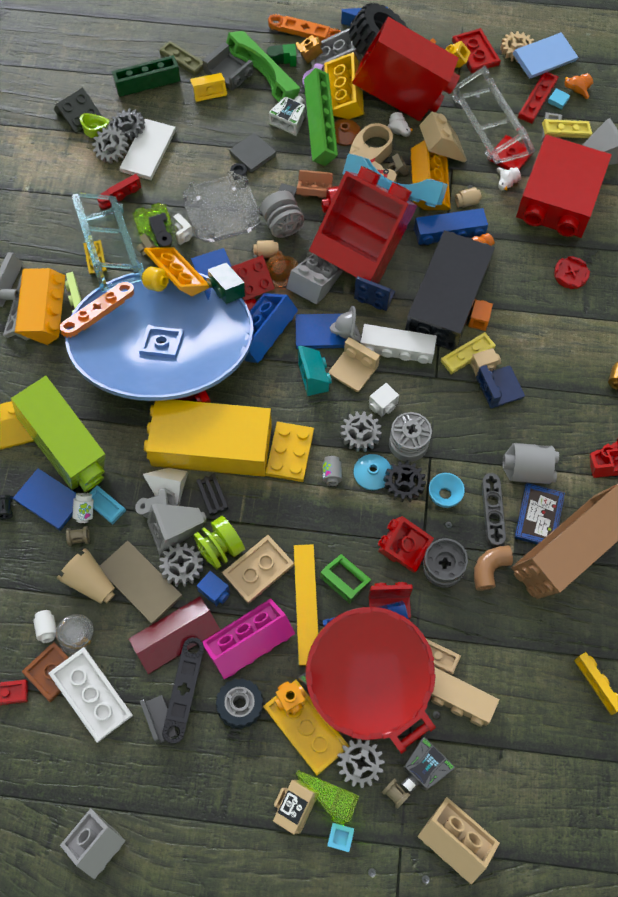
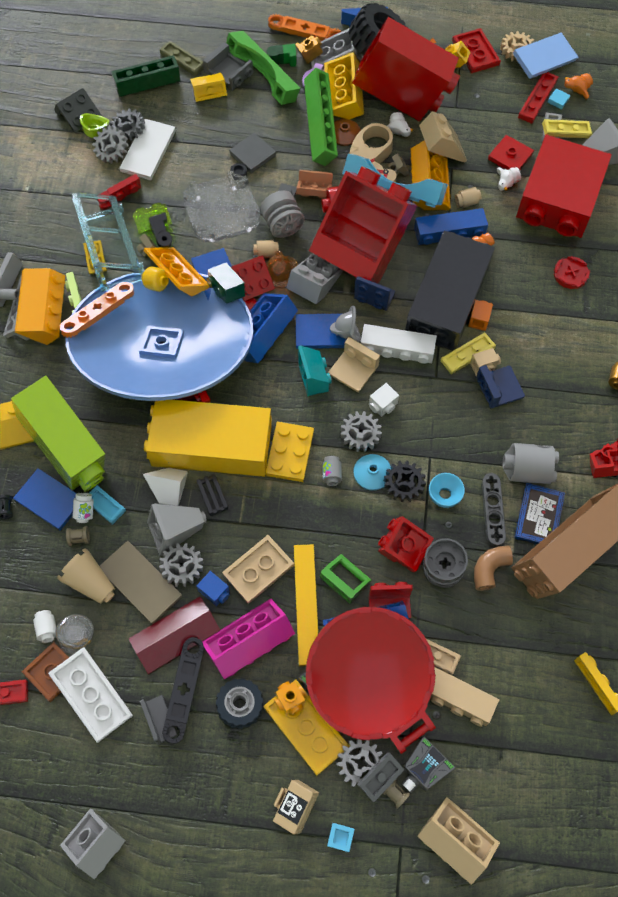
light grey leg [135,488,176,518] -> none
white bracket [173,213,193,245] -> none
lime wheel [193,516,245,569] -> none
white torso [269,96,305,136] -> none
clear neon green slope [296,770,359,826] -> none
light grey wheel [389,412,432,462] -> none
clear windscreen [452,66,535,164] -> none
none -> dark grey plate [357,752,404,802]

